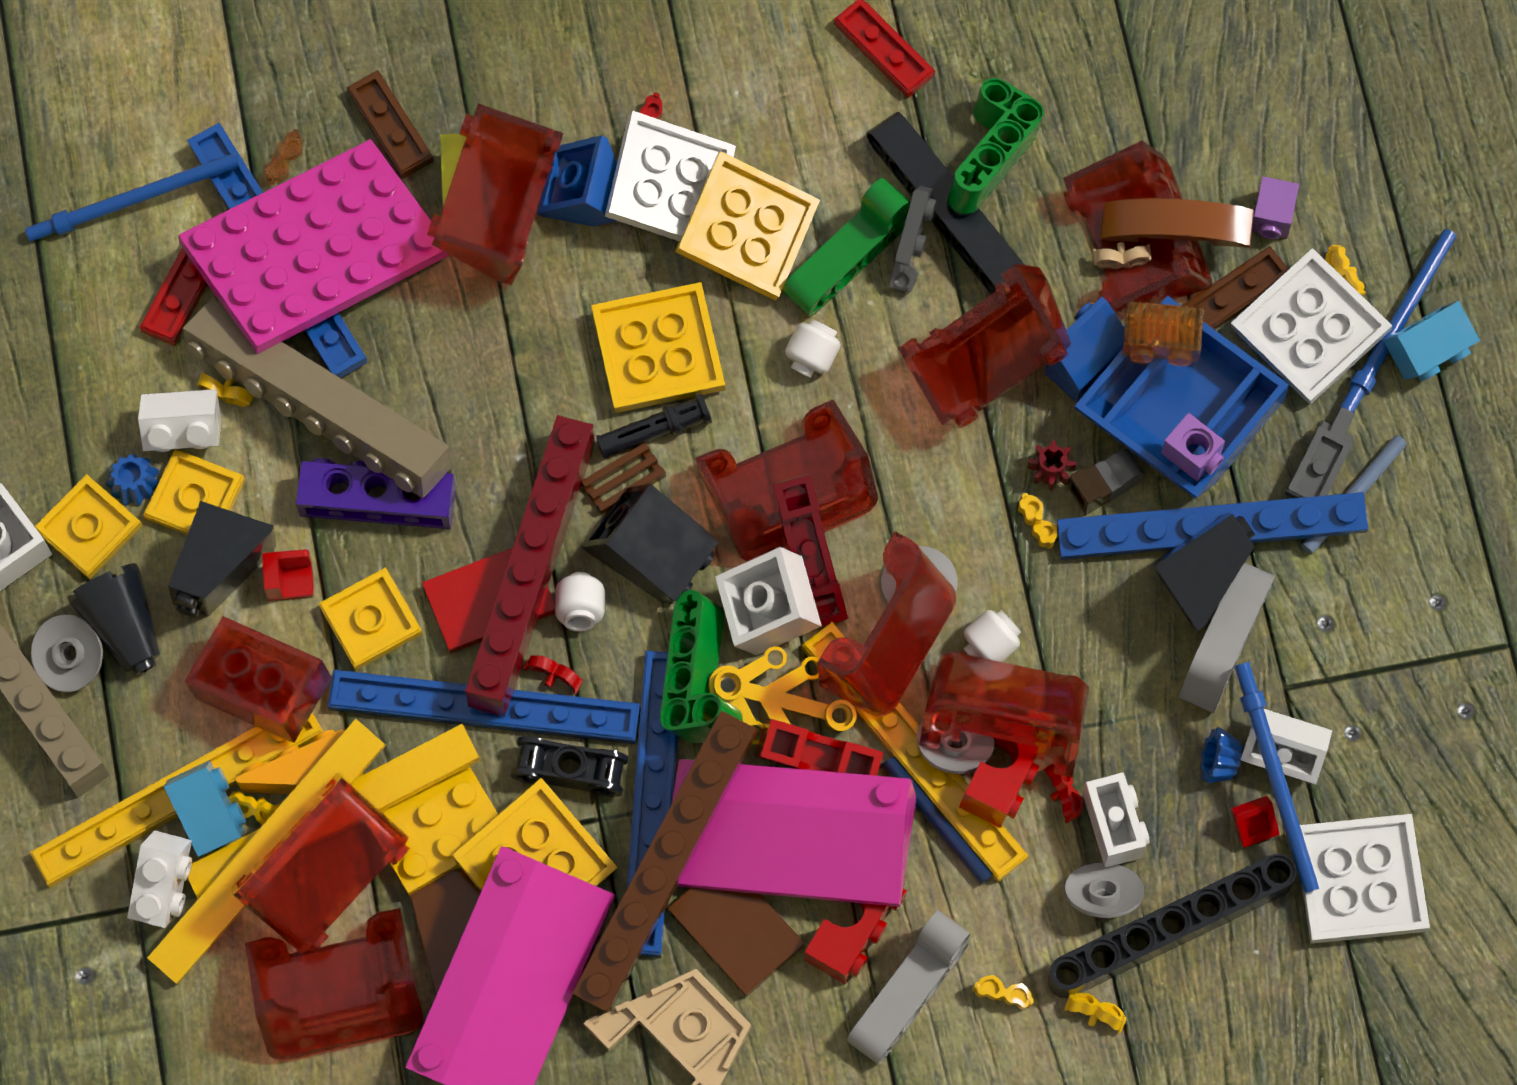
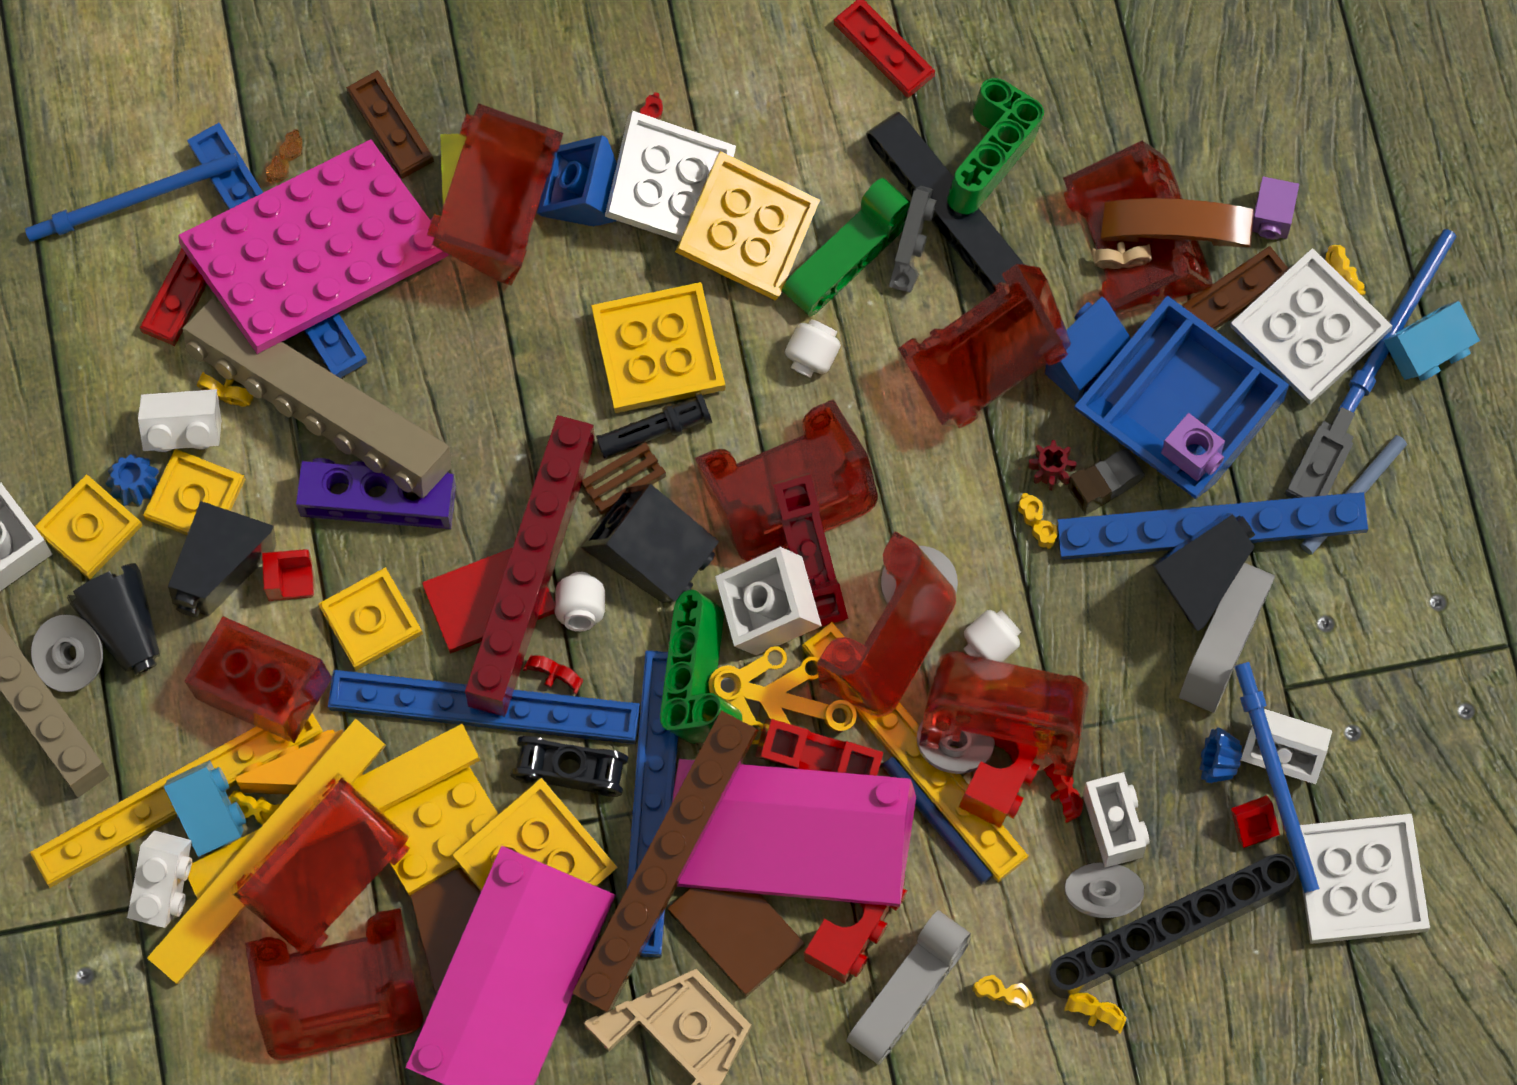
clear orange brick [1122,301,1204,366] -> none

